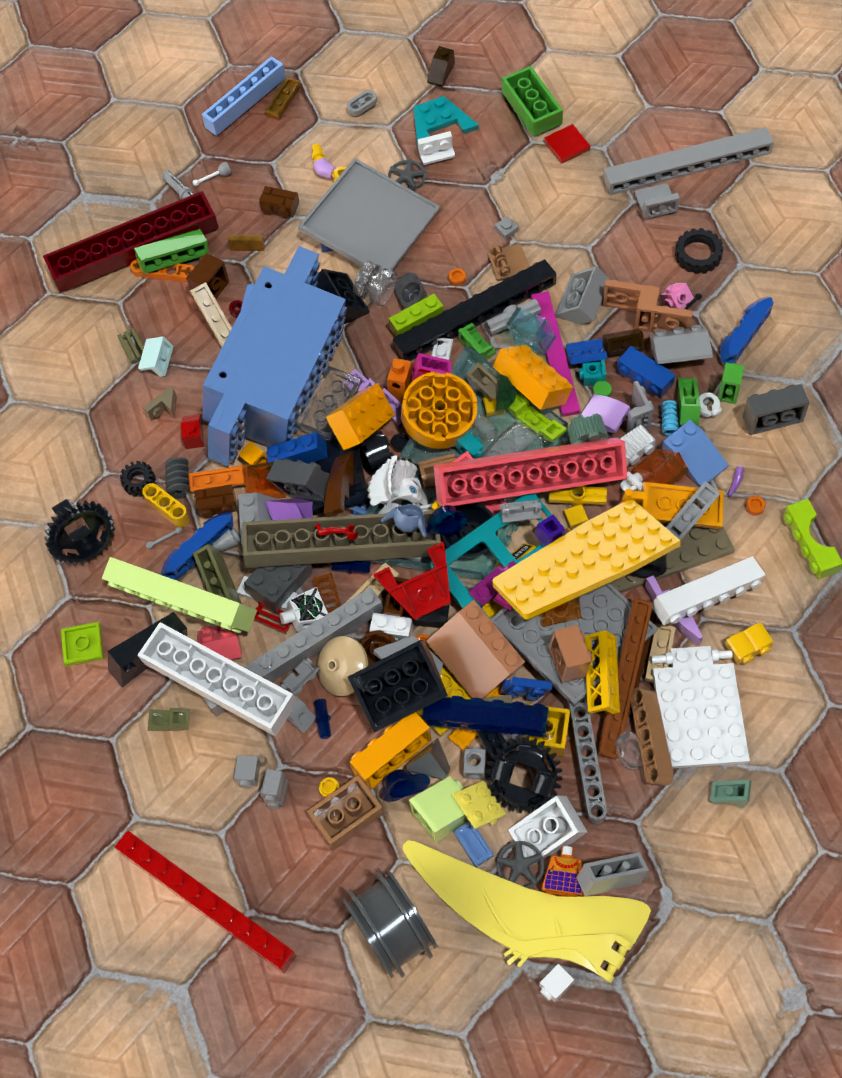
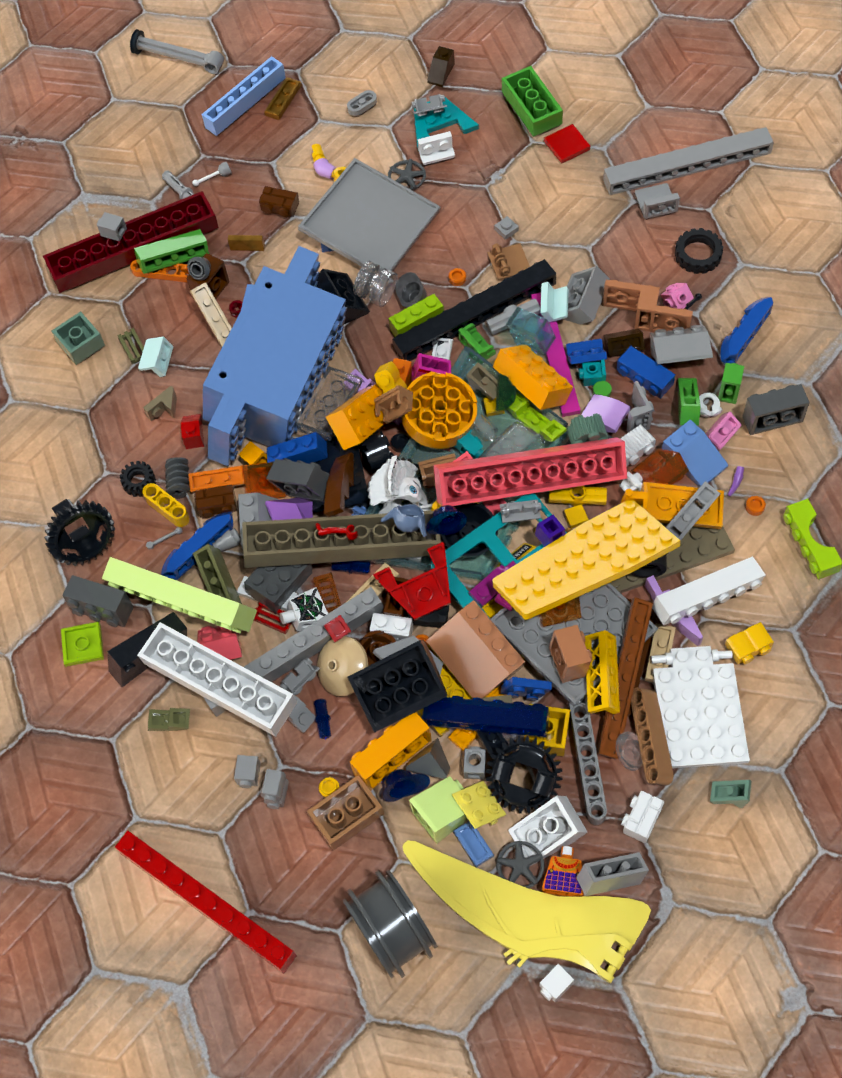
medium azure piece [661,400,679,436] -> none
none -> sand green brick [51,311,105,365]
none -> dark grey brick [62,575,134,627]
none -> light grey brick [97,212,127,241]
none -> light grey piece [130,29,224,74]
none -> dark grey cone [187,257,211,281]
none -> red tile [323,615,351,642]
none -> yellow brick [374,362,407,394]
none -> medium nougat hinge [374,385,413,424]
none -> light grey hinge [411,94,447,116]
none -> light aqua panel [540,282,569,323]
none -> white brick [621,791,664,843]
none -> bright pink slope [706,412,742,450]

